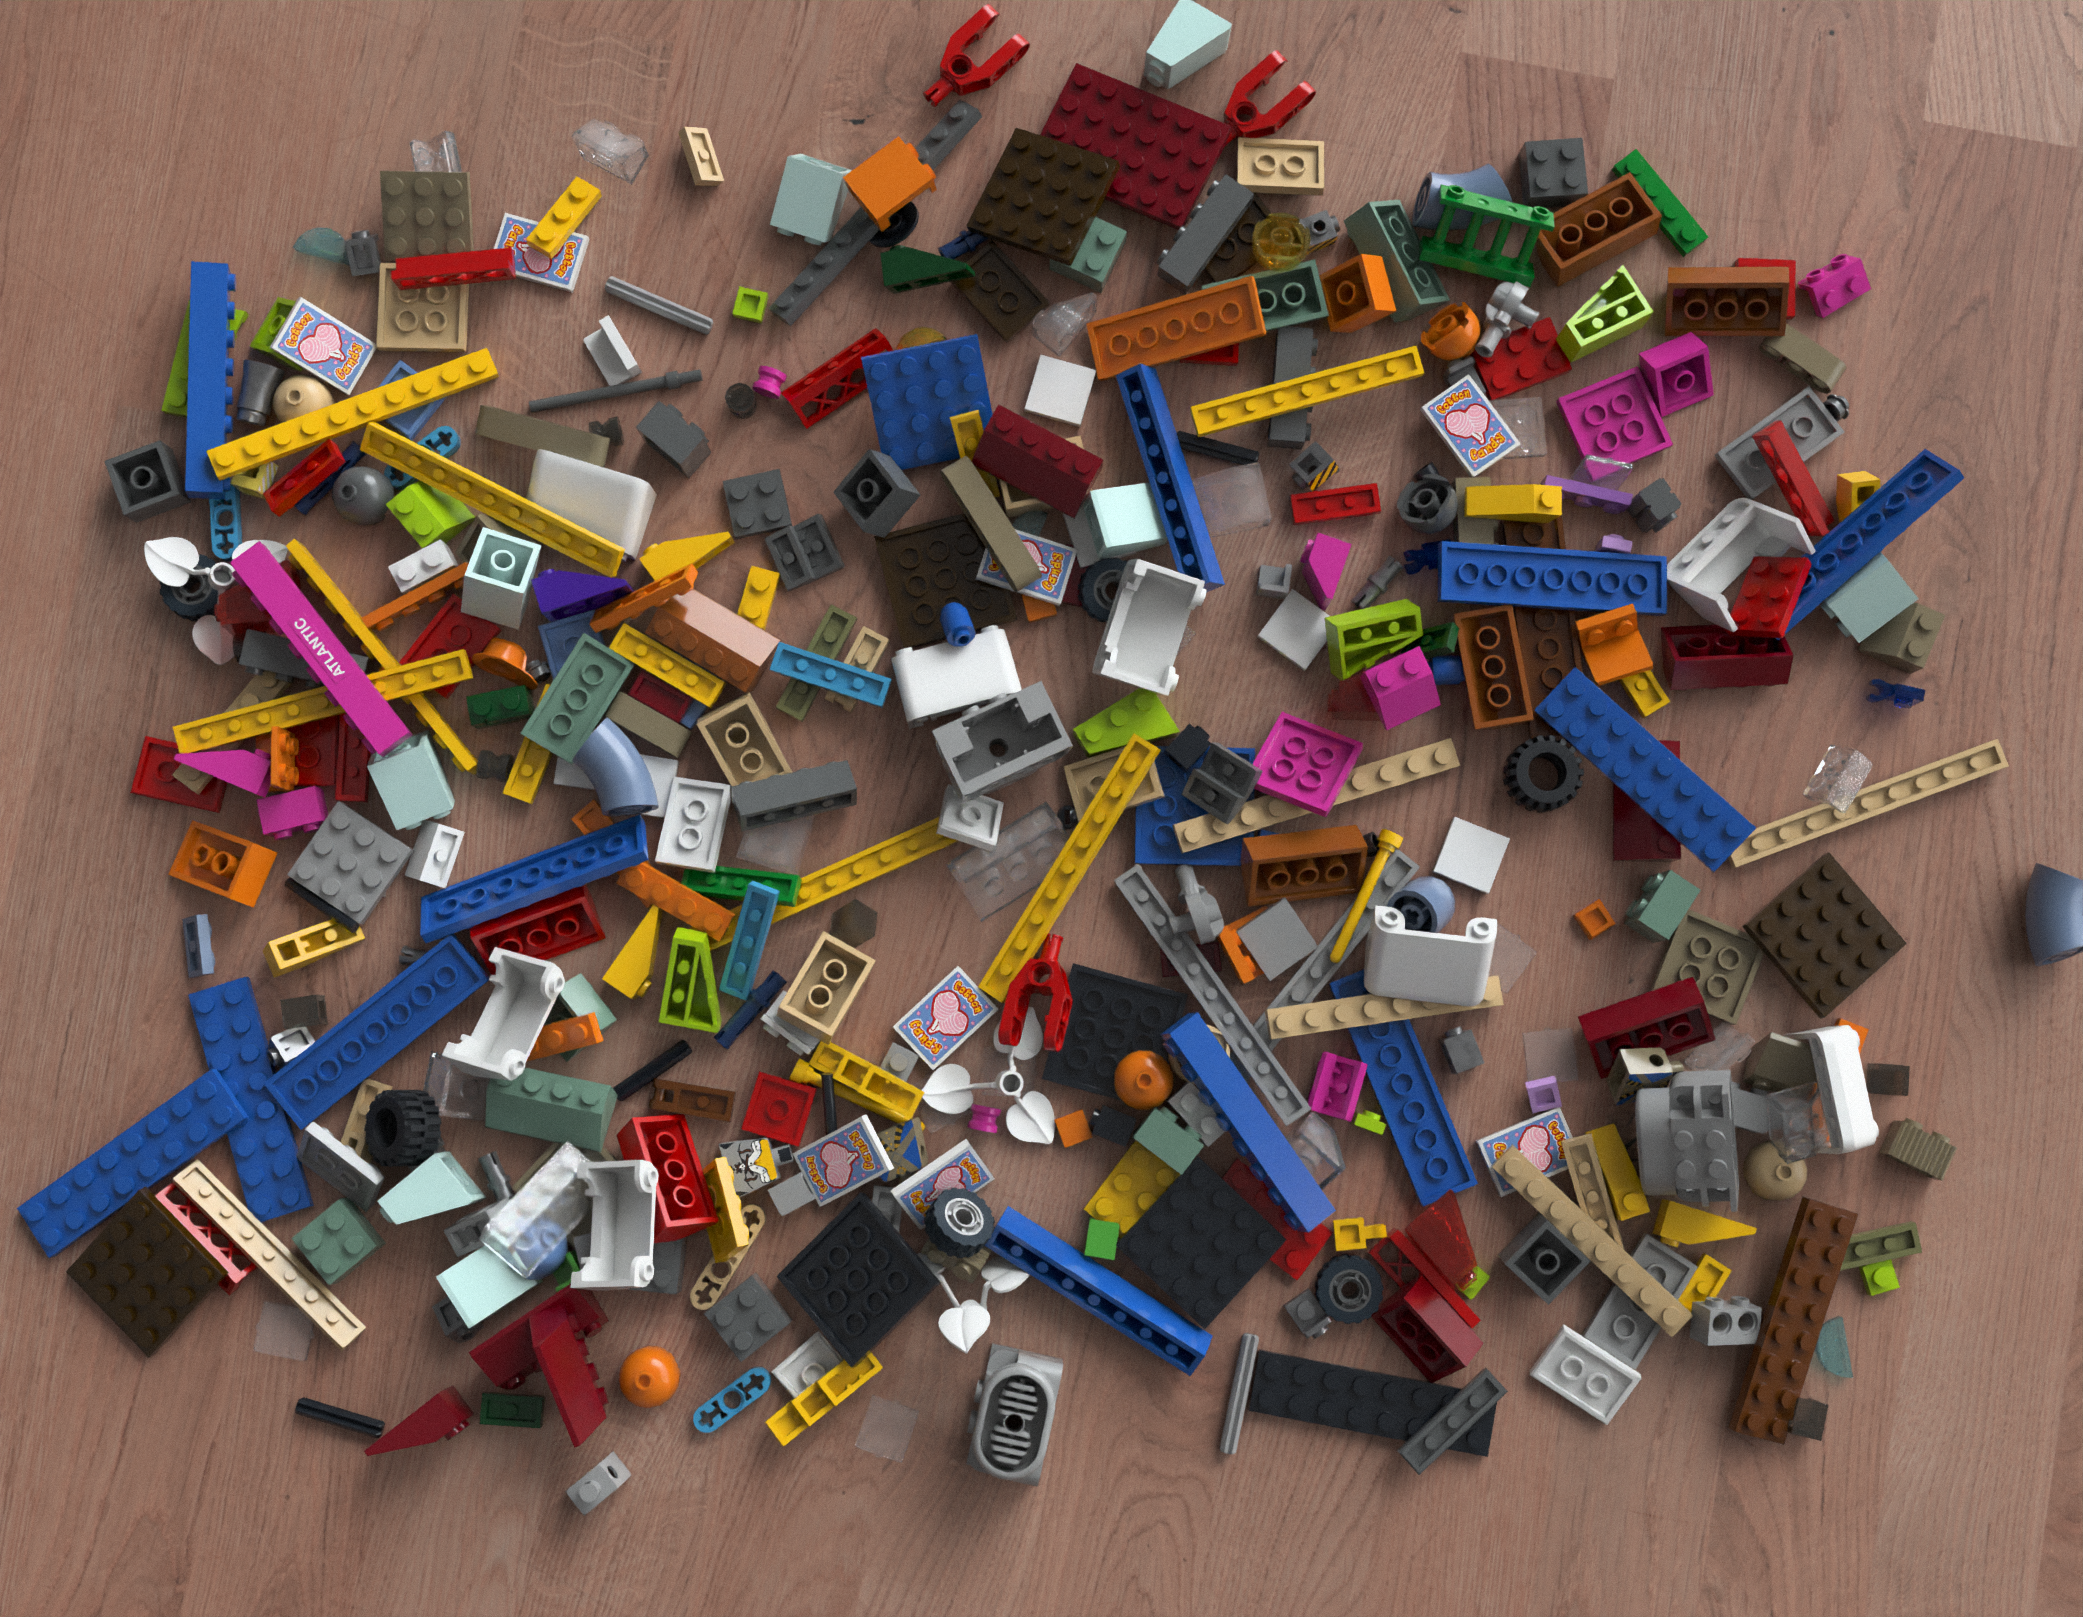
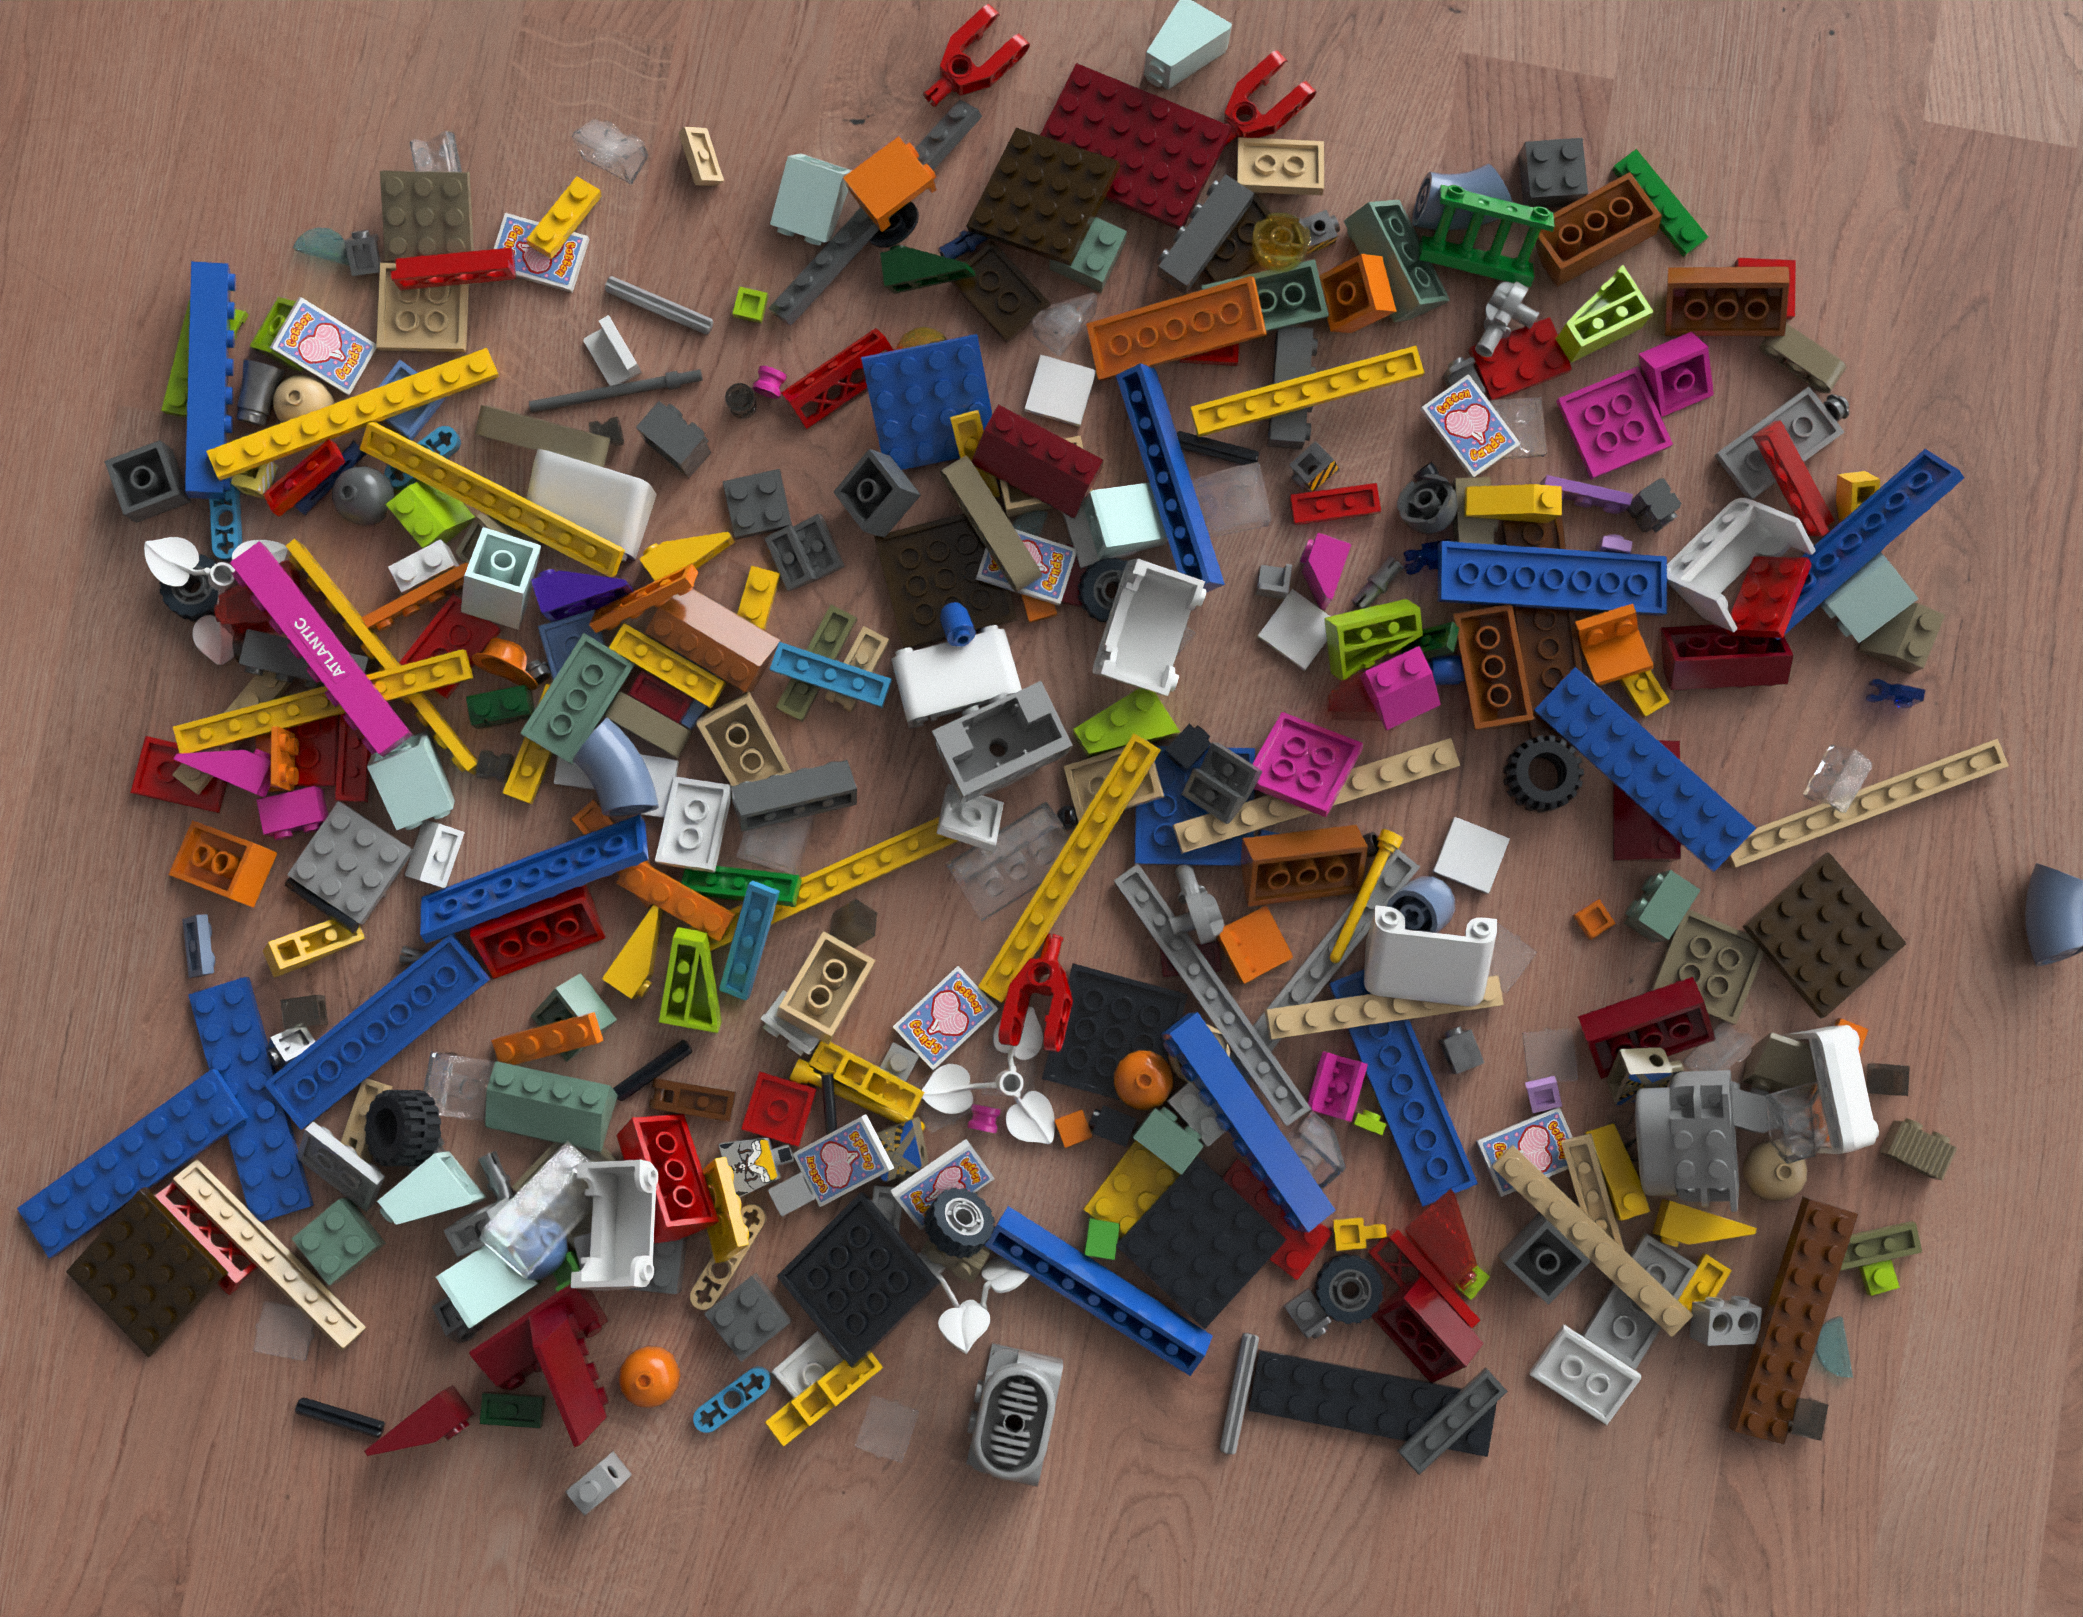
white windscreen [442,947,565,1080] -> none
dark blue pin [714,970,787,1050] -> none
light grey tile [1236,897,1319,981] -> none
orange cylinder [1420,302,1480,361] -> none
clear piece [1569,454,1633,490] -> none
dark pink bracket [1798,254,1871,318] -> none

